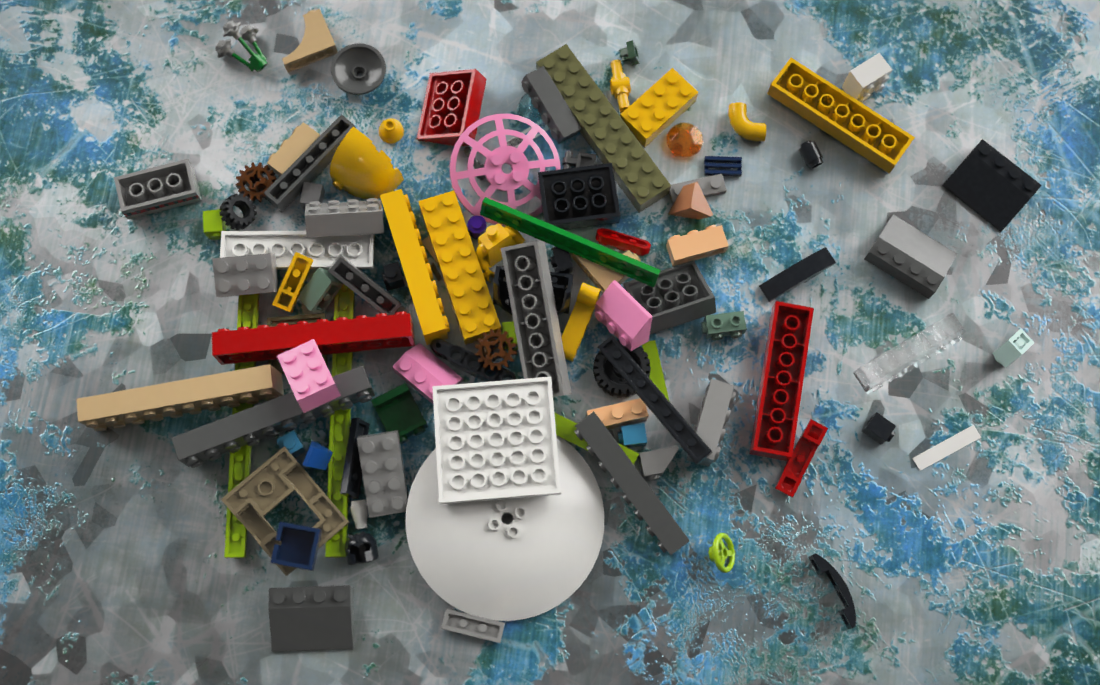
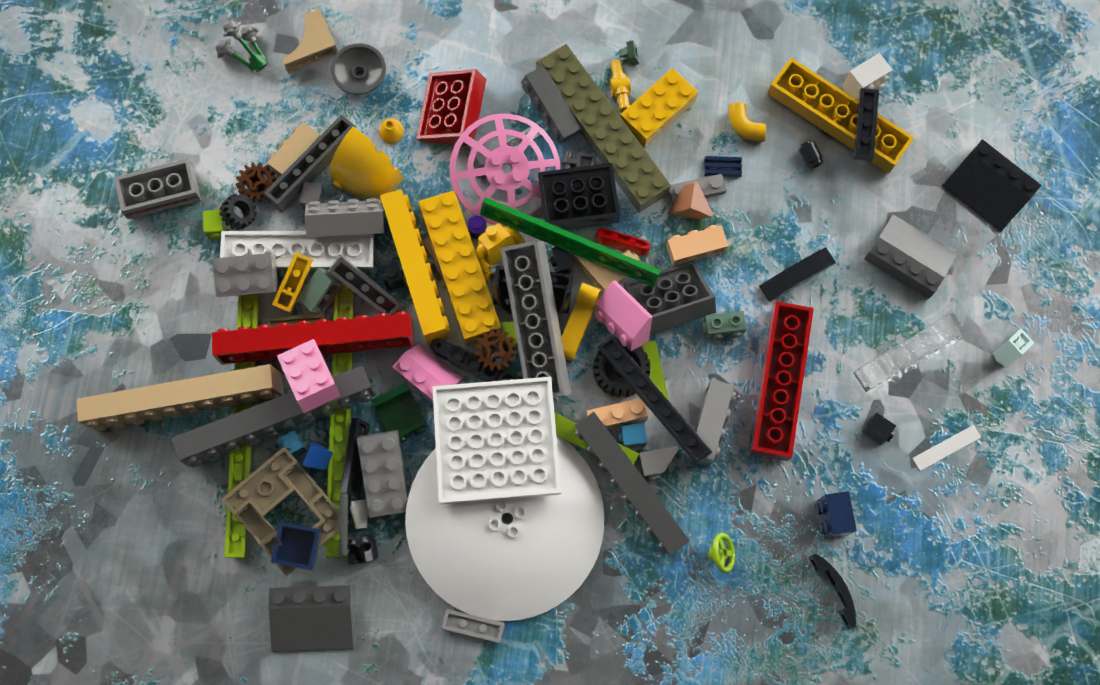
clear orange dish [667,123,703,157] -> none
red slope [775,419,828,498] -> none
none -> dark grey bar [339,494,348,555]
none -> dark blue piece [815,491,857,539]
none -> black plate [853,88,879,162]

